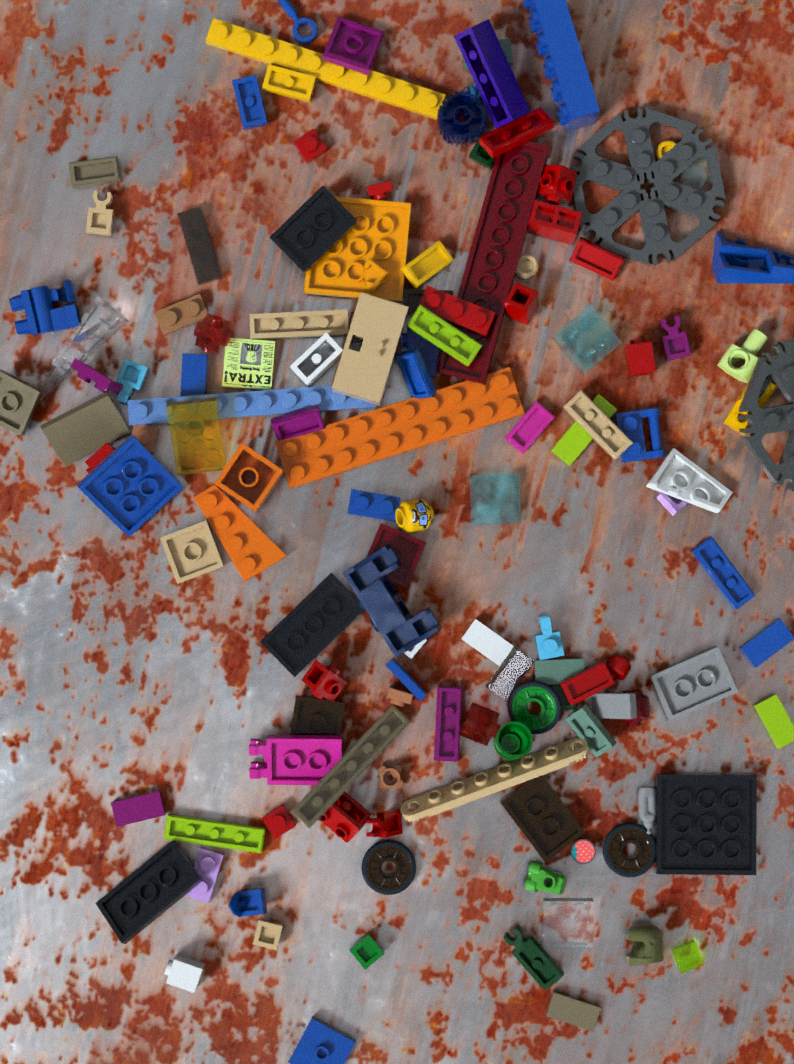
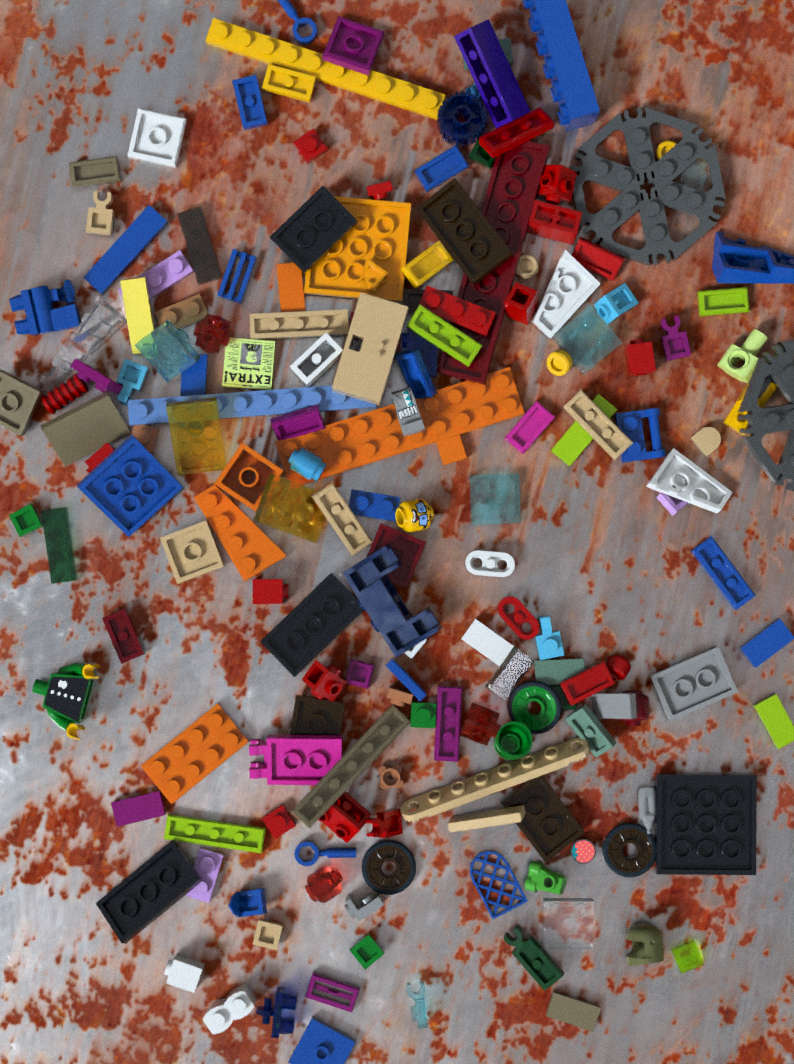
none -> green plate [9,504,44,537]
none -> torso [32,662,100,740]
none -> red piece [41,374,88,415]
none -> clear green tile [41,507,77,584]
none -> blue tile [83,205,168,295]
none -> dark red plate [102,608,145,664]
none -> lavender plate [118,250,194,300]
none -> light yellow tile [120,276,158,354]
none -> white tile [127,108,187,168]
none -> clear light blue plate [135,319,201,383]
none -> orange plate [141,703,249,804]
none -> white brick [203,984,257,1034]
none -> blue tile [217,249,257,304]
none -> clear yellow plate [253,473,325,543]
none -> red brick [253,579,289,604]
none -> clear blue hips [256,986,298,1038]
none -> orange tile [276,263,306,312]
none -> dark azure brick [288,447,327,481]
none -> blue piece [294,840,356,866]
none -> clear red head [305,866,343,903]
none -> magenta tile [305,972,360,1012]
none -> tan tile [311,481,372,556]
none -> light grey bracket [344,893,385,921]
none -> magenta tile [345,659,375,689]
none -> light grey leg [391,387,425,437]
none -> clear light blue plate [406,981,428,1029]
none -> green plate [410,702,436,728]
none -> blue tile [414,145,469,193]
none -> dark brown plate [416,178,514,286]
none -> orange tile [436,434,467,466]
none -> tan tile [447,805,526,832]
none -> white plate [465,550,515,577]
none -> blue window [470,850,528,919]
none -> red plate [497,596,539,640]
none -> white wing [532,250,601,338]
none -> yellow tile [546,350,573,376]
none -> medium azure bracket [594,283,639,325]
none -> tan tile [690,427,721,457]
none -> lime tile [697,287,750,317]

